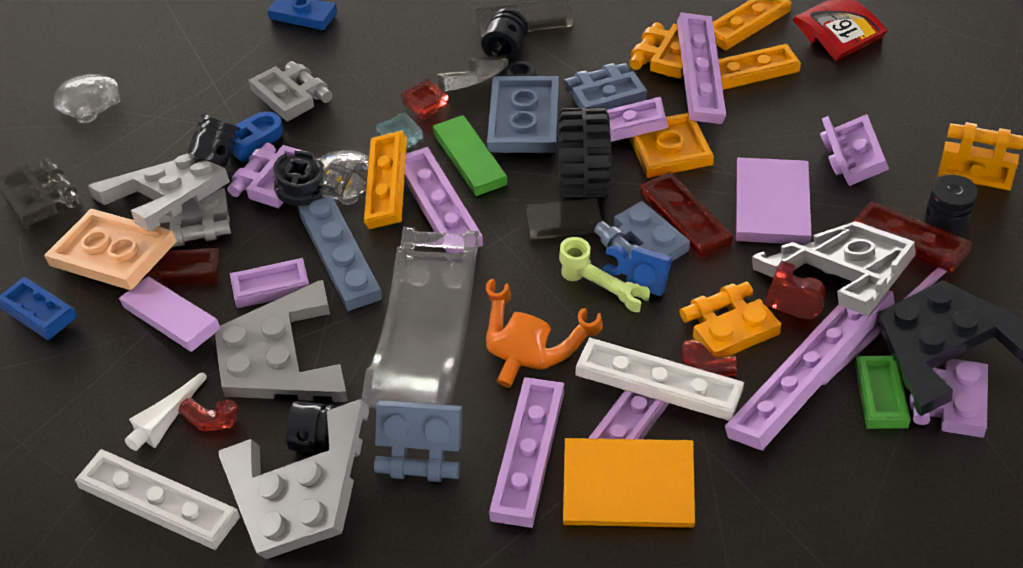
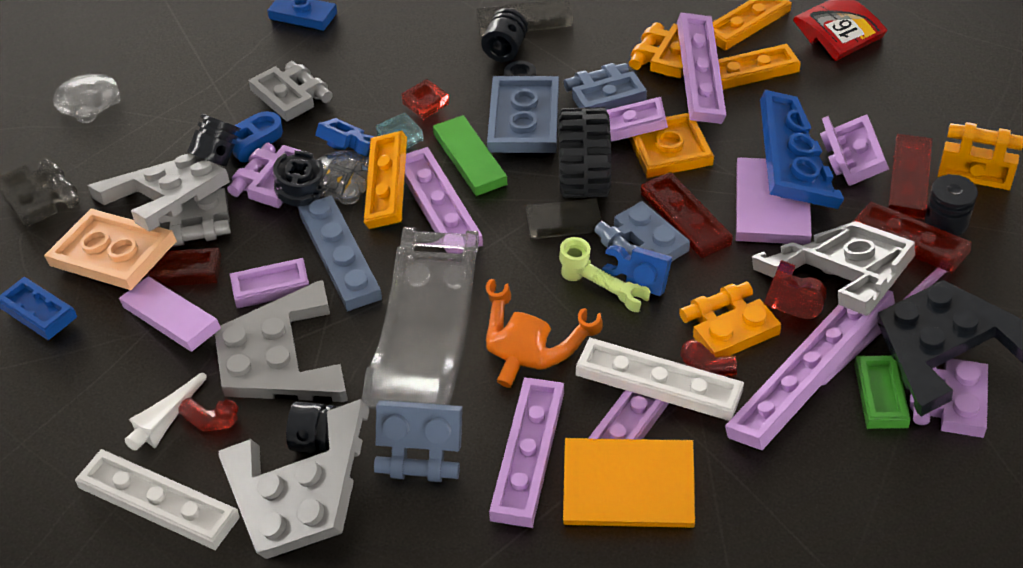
clear smoke slope [438,56,508,91] -> none
none -> blue plate [315,118,374,156]
none -> blue wing [760,90,844,209]
none -> clear red tile [887,134,932,219]

